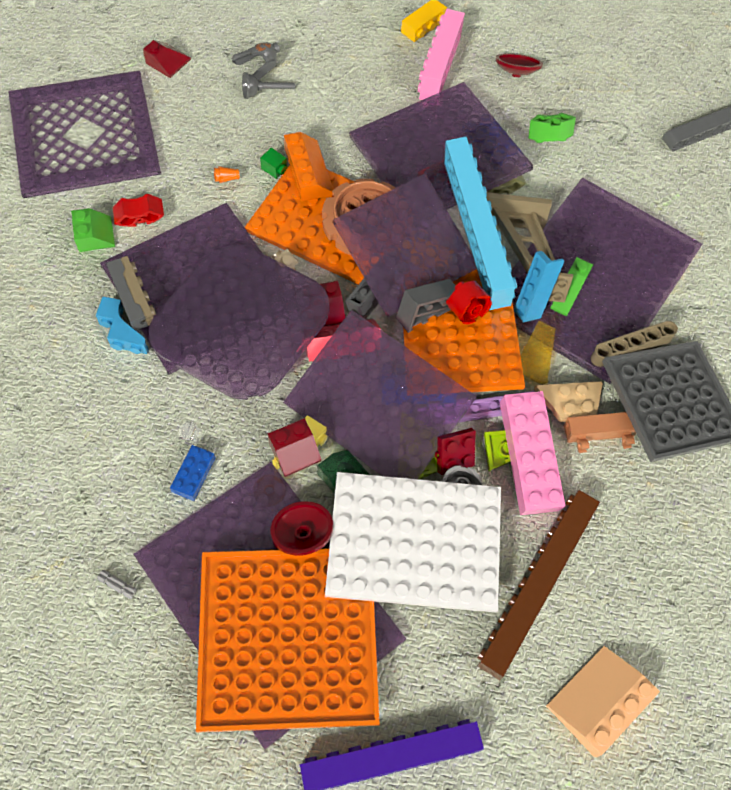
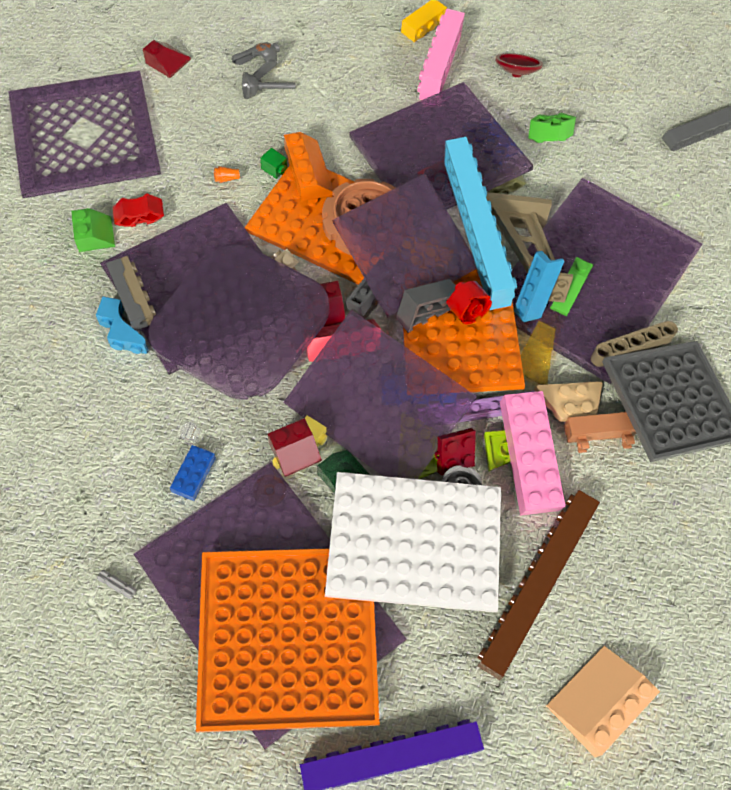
dark red dish [270,501,333,556] -> none

